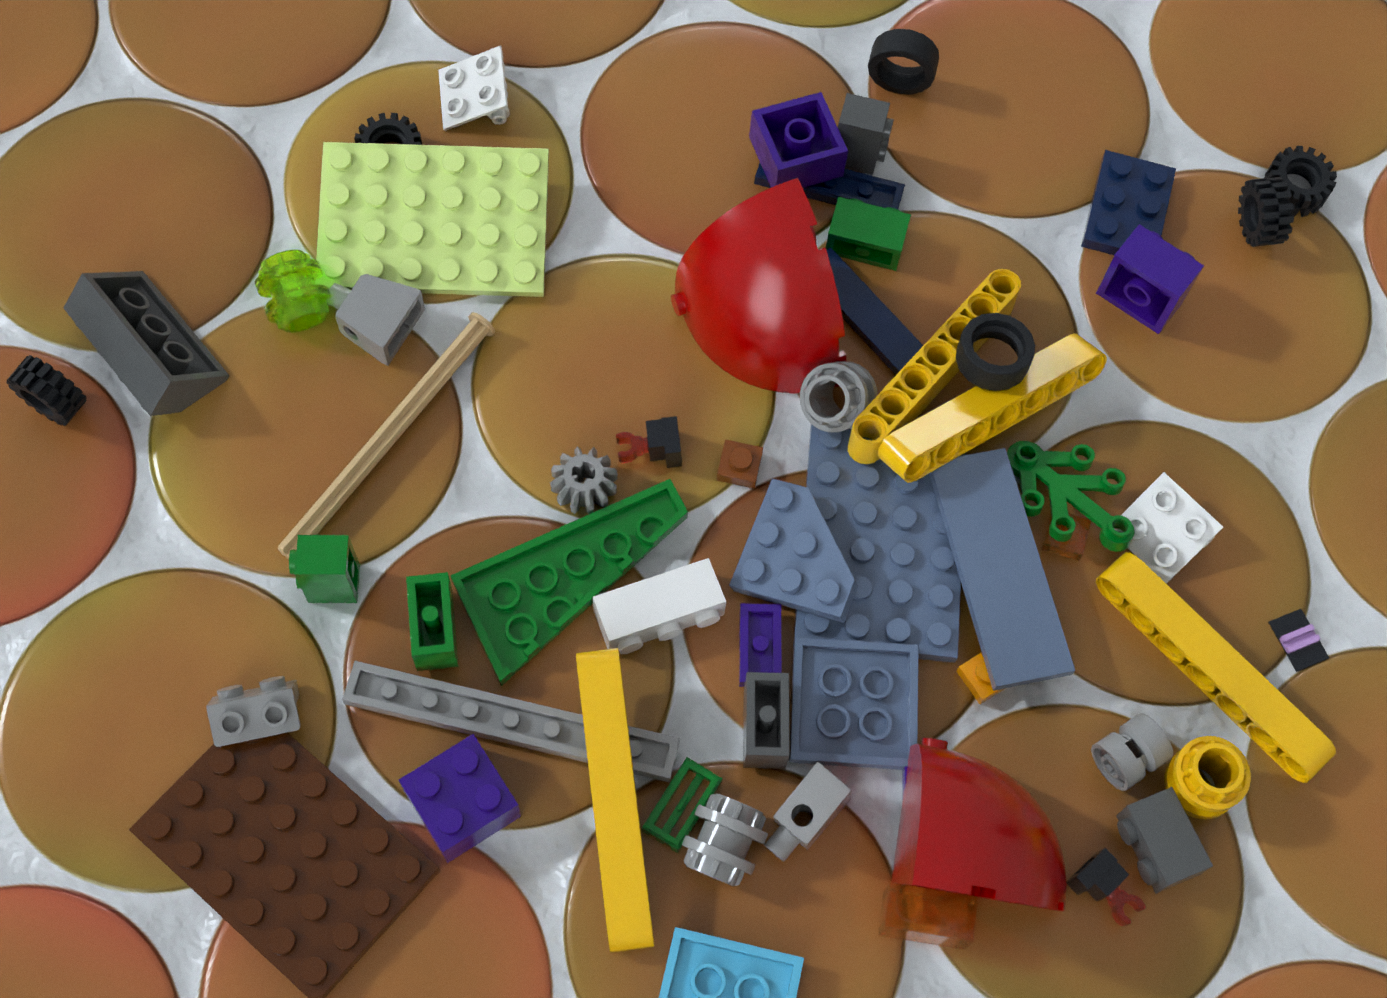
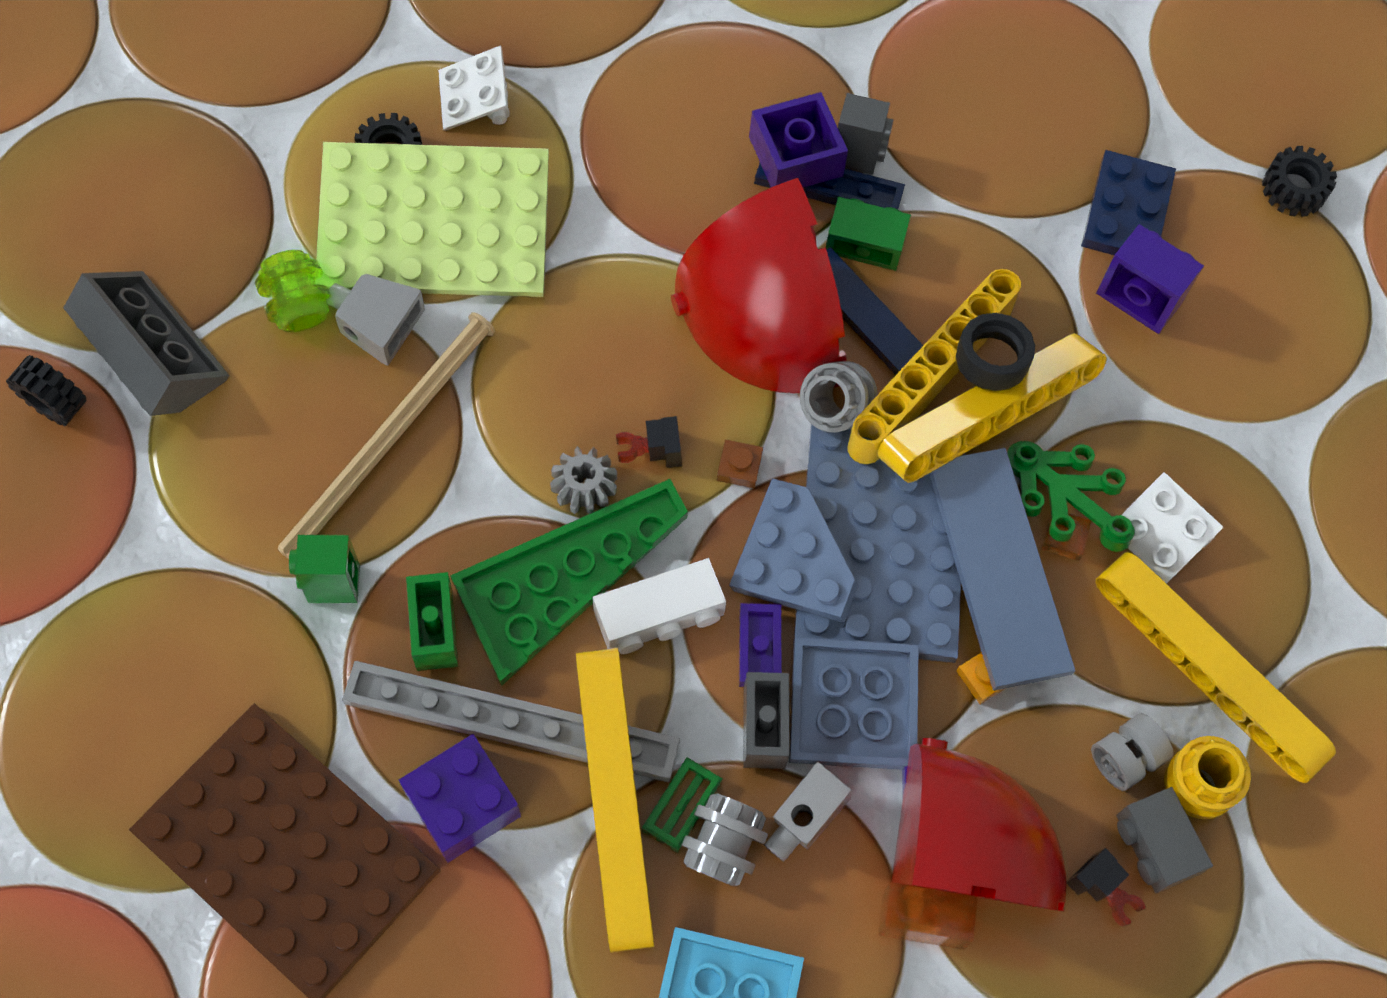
light grey bracket [206,676,301,747] -> none
black tyre [868,29,939,95] -> none
black tyre [1238,177,1294,247] -> none
black piece [1268,609,1329,672] -> none

